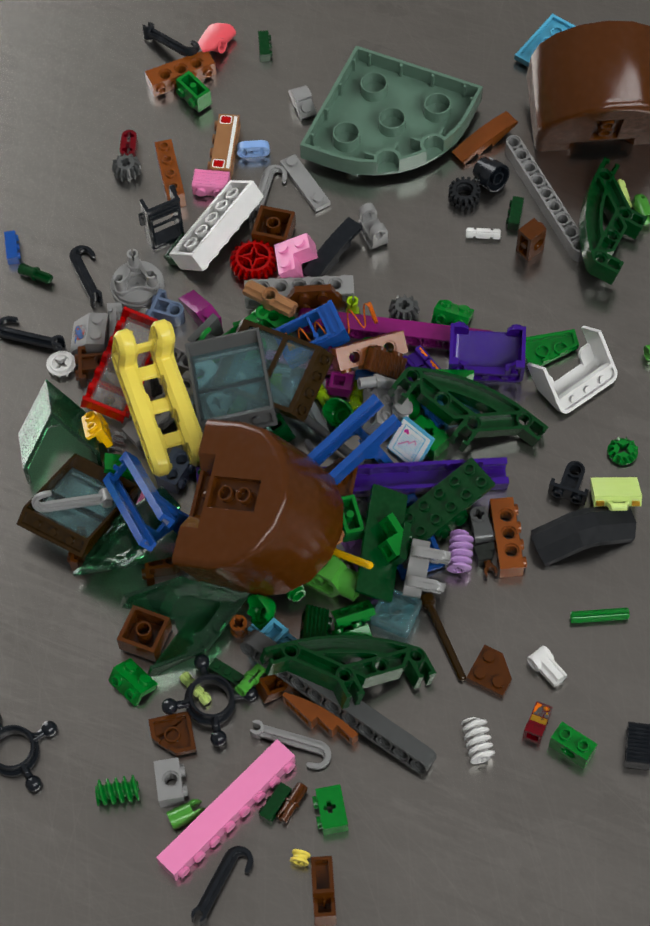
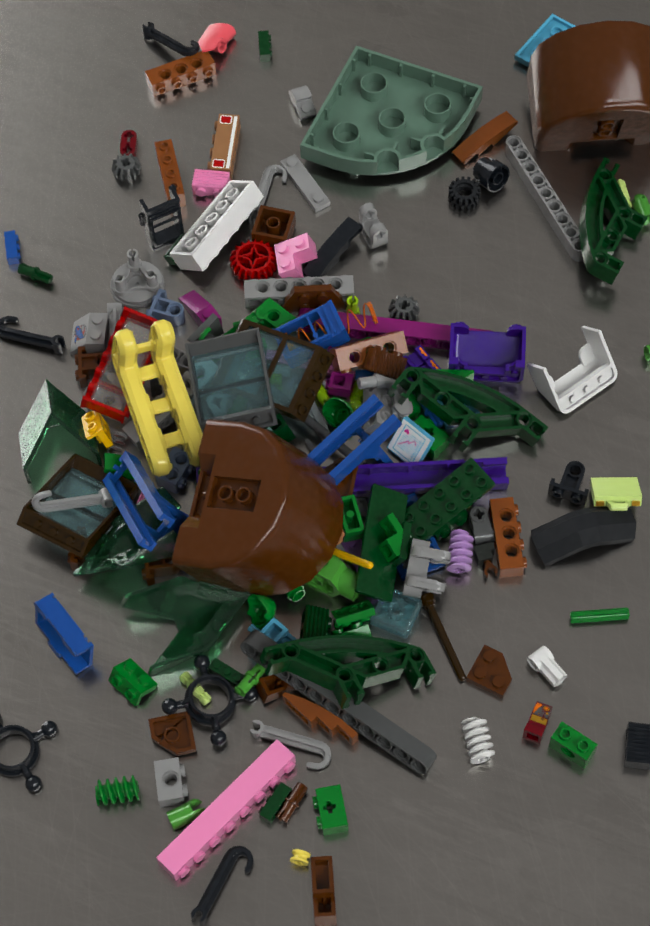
white gear [46,351,76,378] -> none
black piece [69,245,103,308] -> none
reddish brown brick [117,605,172,662] -> none
green brick [176,71,212,113] -> none
dark orange bush [229,614,248,639] -> none
light blue beam [237,140,270,158] -> none
medium nougat piece [243,280,298,318] -> none
green bracket [431,300,474,326] -> none
white axle [466,227,501,239] -> none
dark green piece [506,196,524,231] -> none
reddish brown brick [516,218,547,262] -> none
green wing [525,329,579,373] -> none
green gear [607,437,638,465] -> none
none -> blue piece [34,592,94,675]

